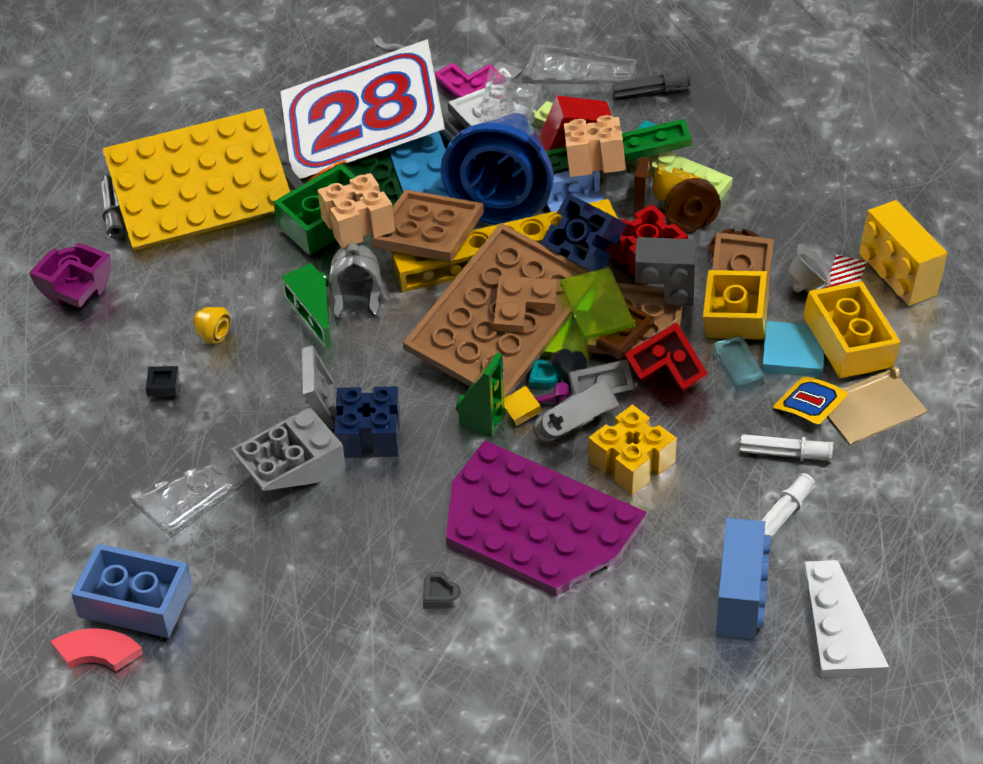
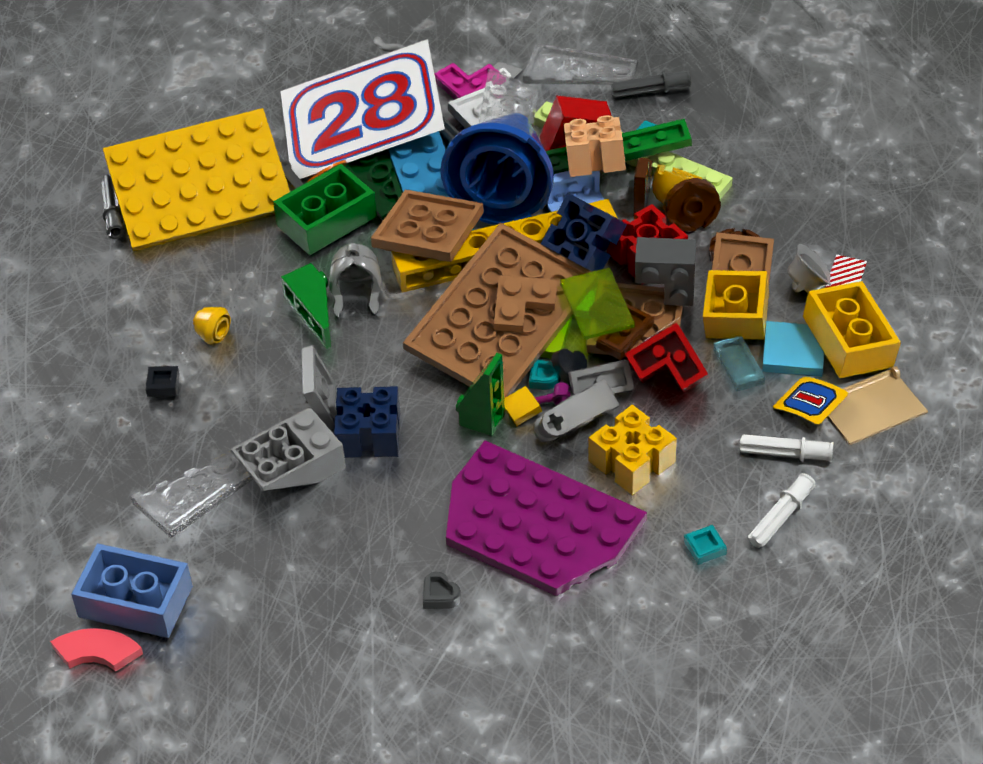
magenta brick [29,243,111,308] -> none
light nougat brick [318,173,395,248] -> none
medium blue brick [716,518,771,640] -> none
white wing [804,560,889,677] -> none
yellow brick [859,200,948,306] -> none
none -> teal tile [684,525,727,565]

